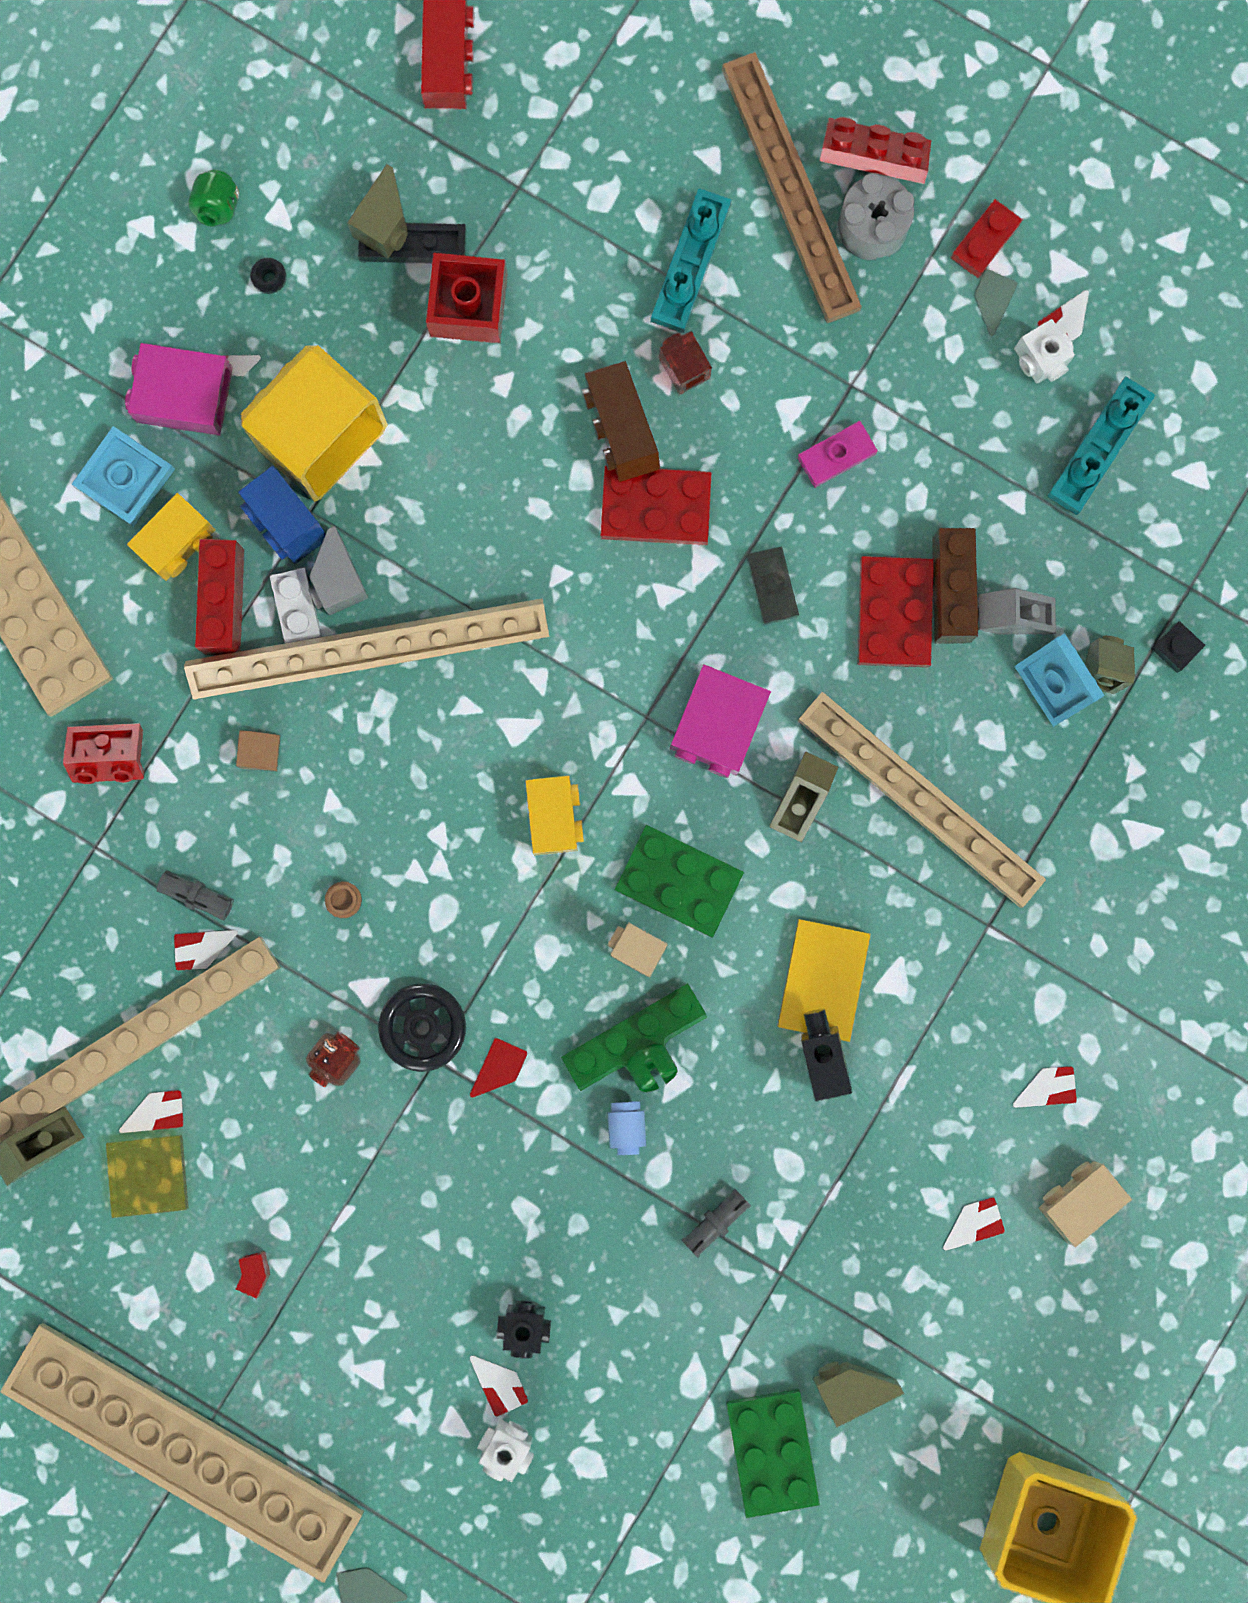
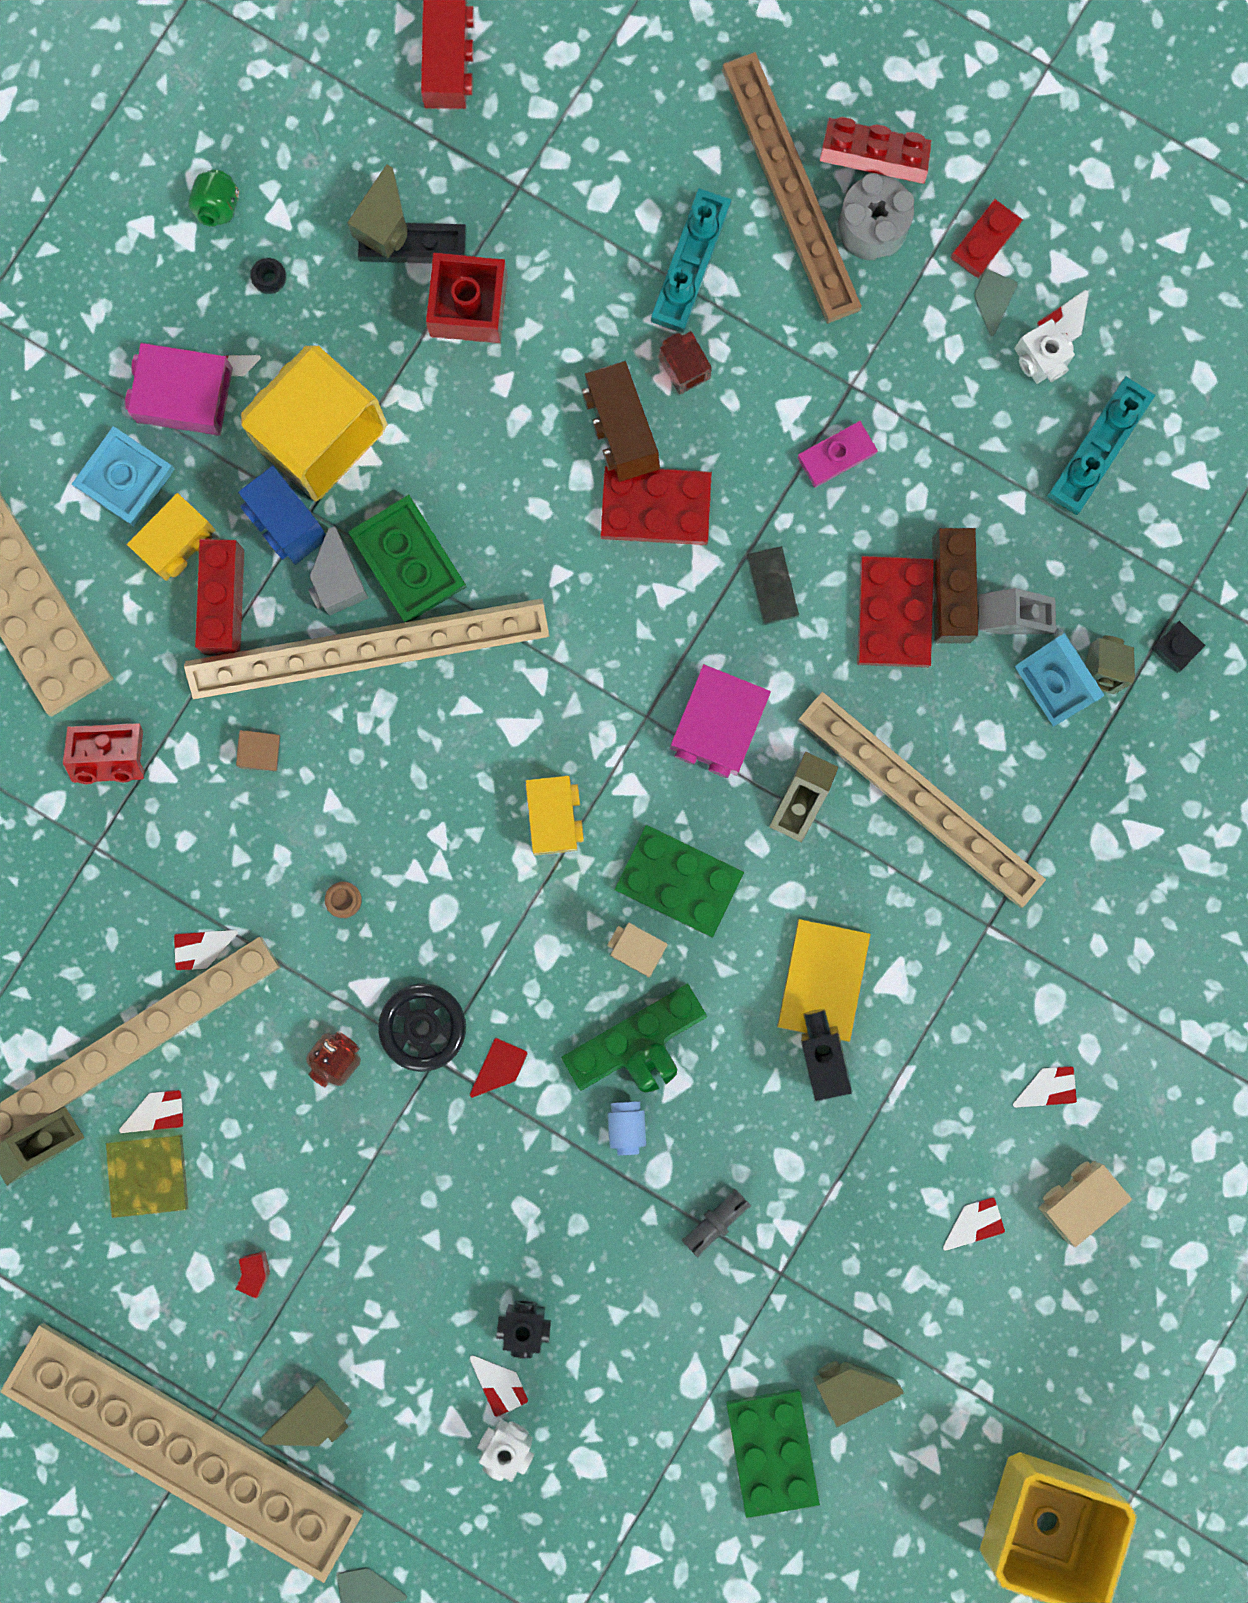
dark grey pin [156,870,234,921] -> none
white plate [270,568,322,643] -> none
none -> olive slope [260,1378,352,1446]
none -> green plate [348,495,467,623]

